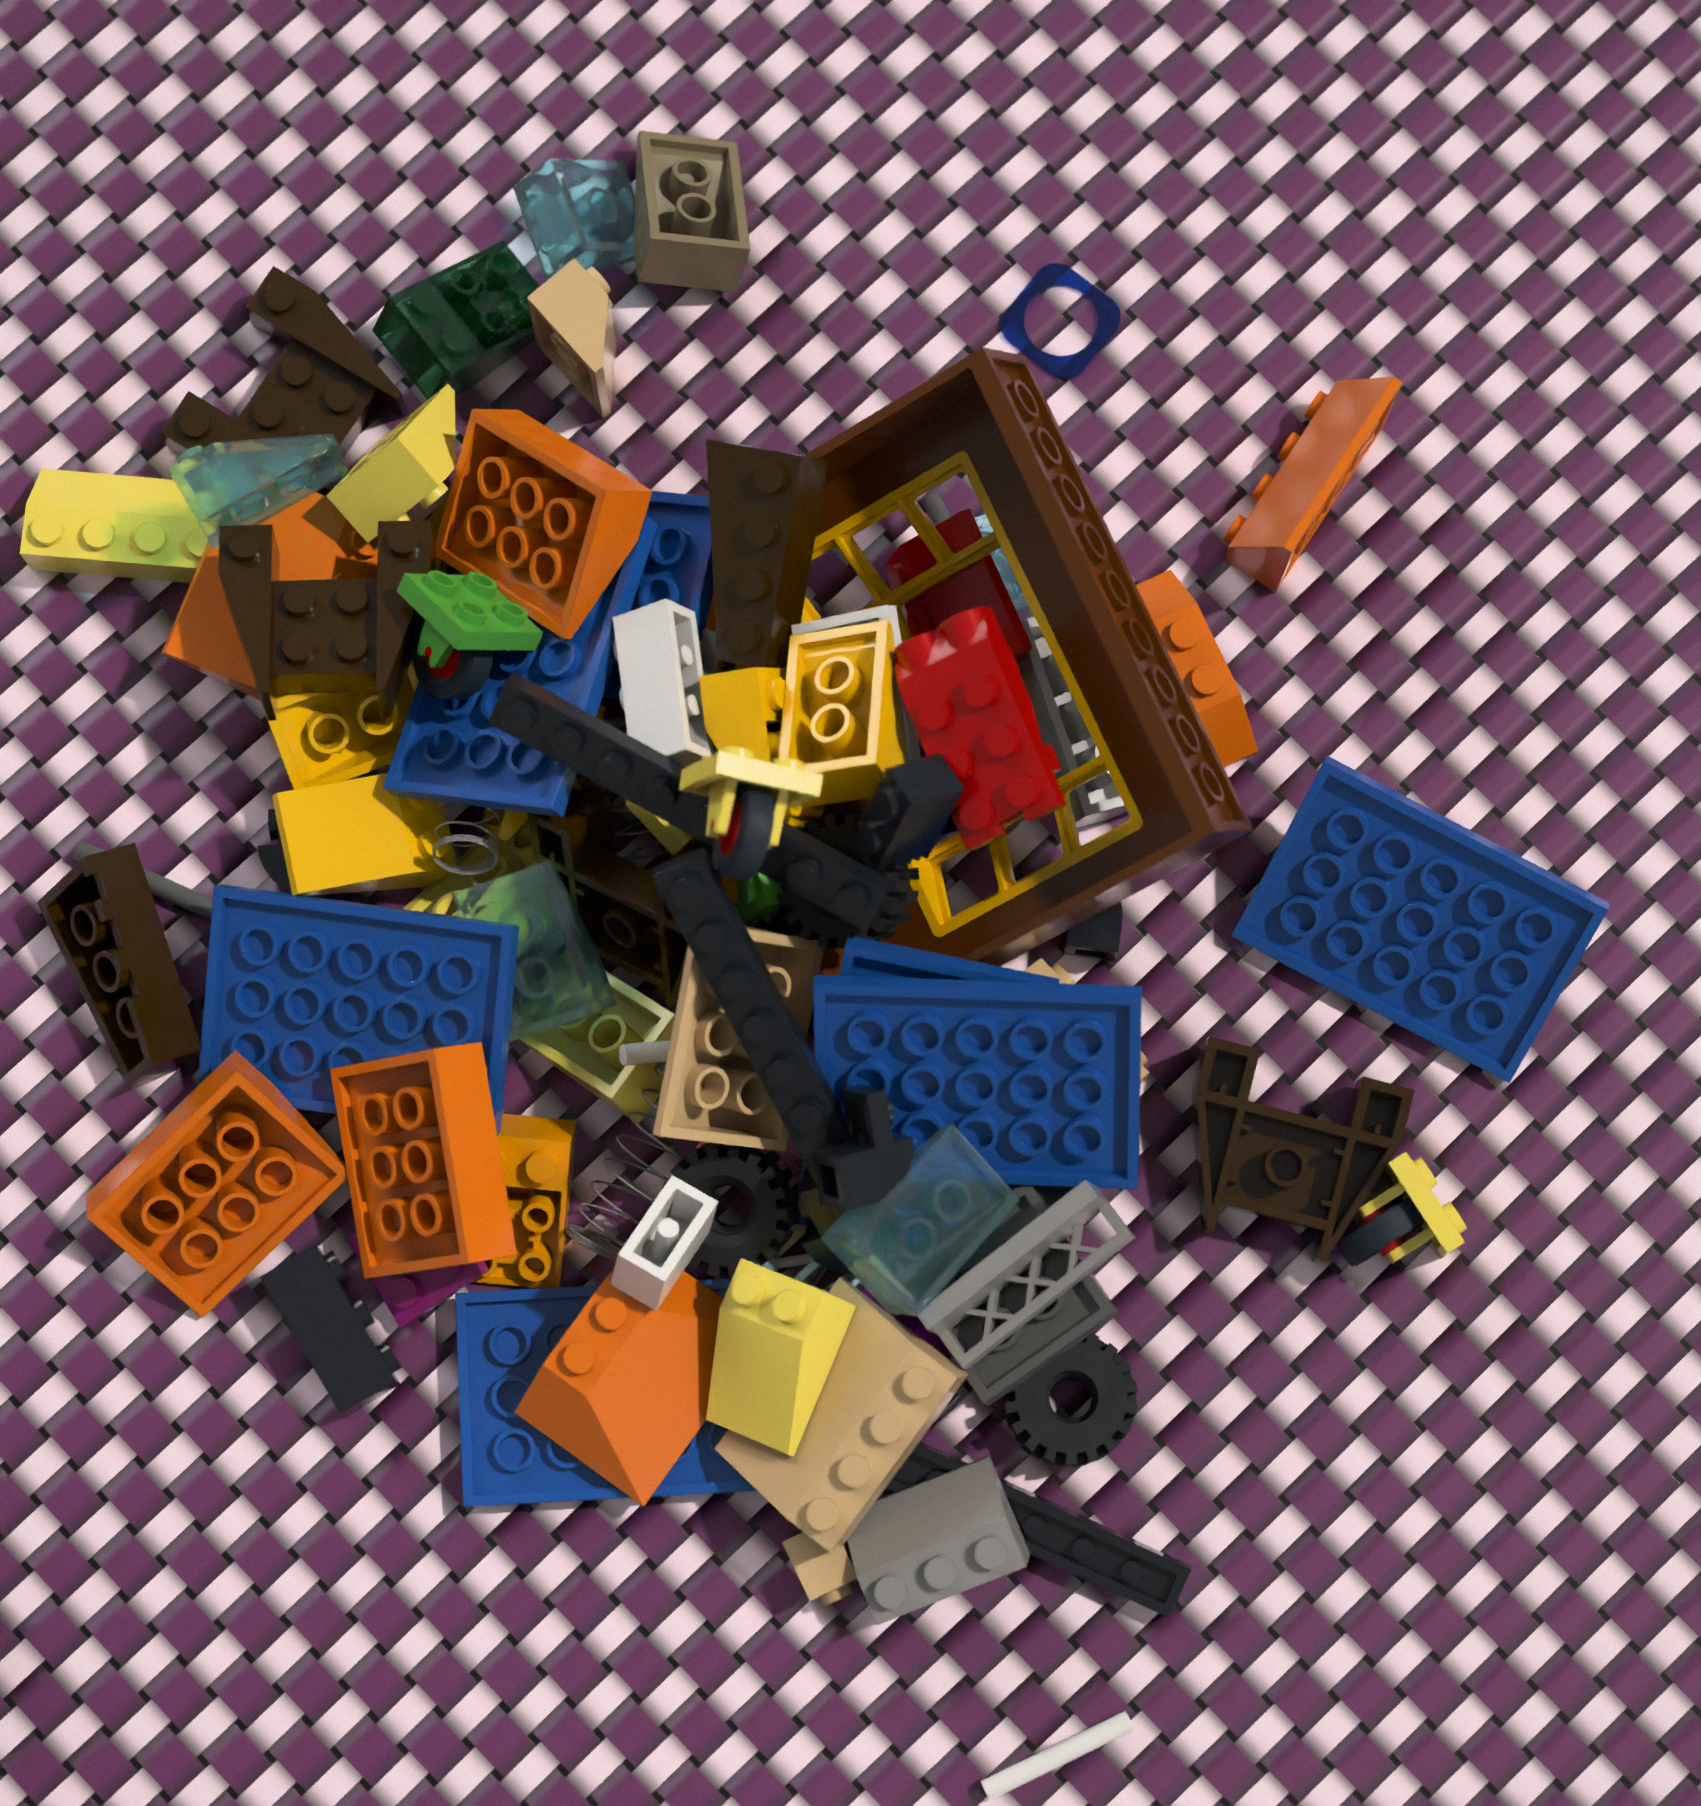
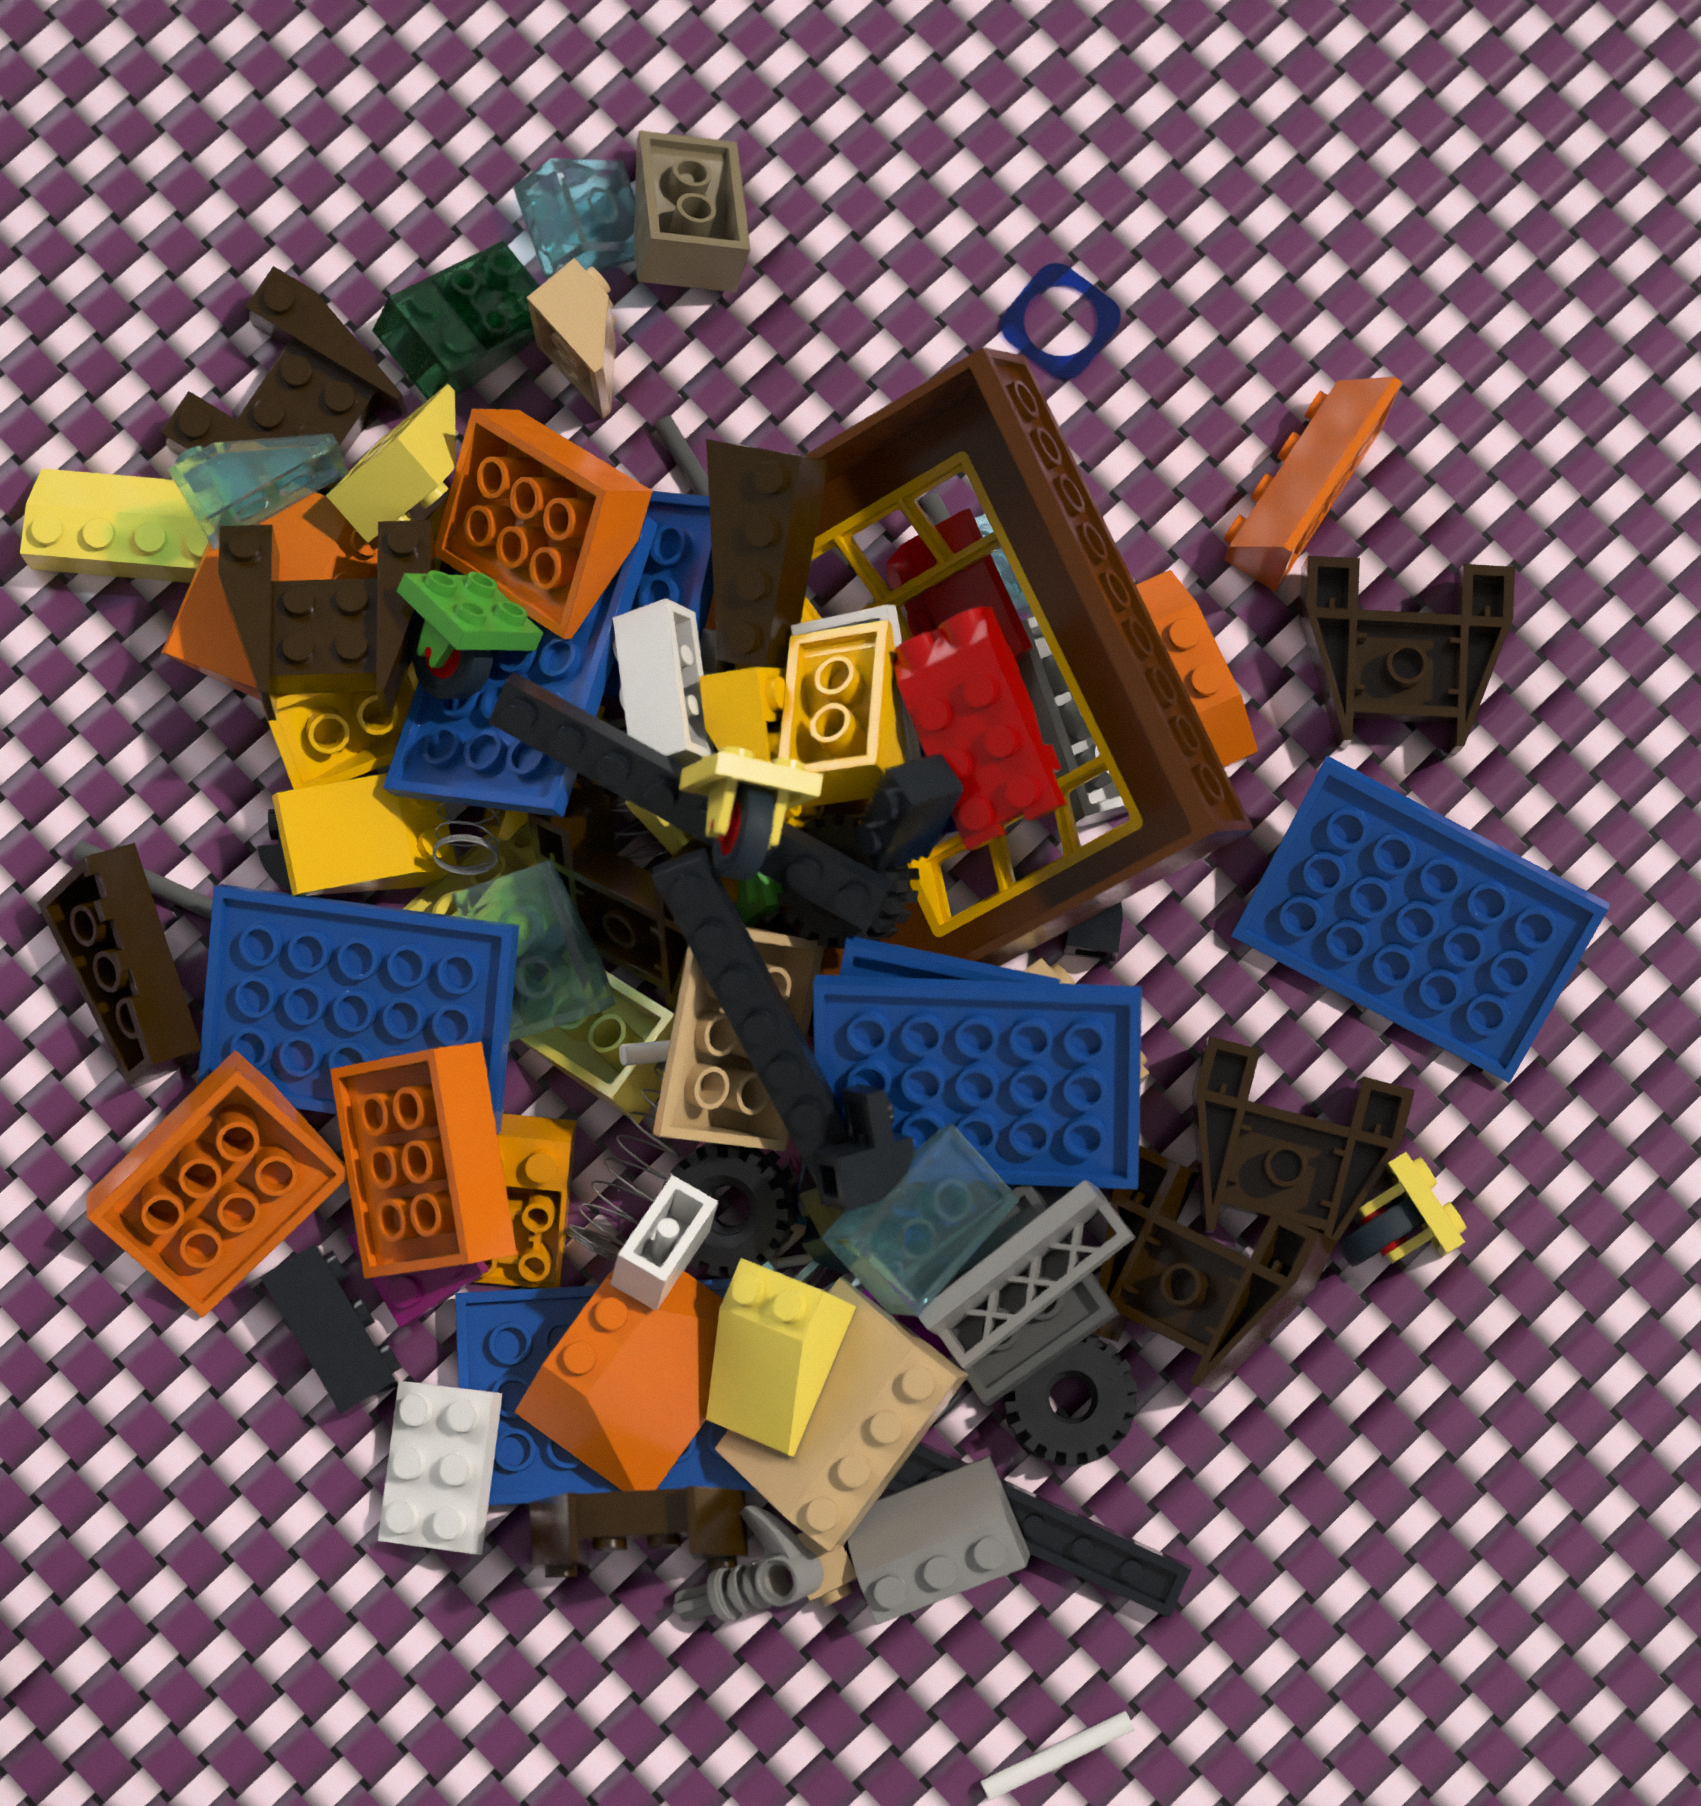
none -> white plate [378,1381,503,1554]
none -> dark brown wedge [530,1486,749,1578]
none -> dark grey bar [654,415,709,496]
none -> light grey piece [673,1505,823,1622]
none -> dark brown wedge [1093,1145,1337,1392]
none -> dark brown wedge [1299,556,1515,755]

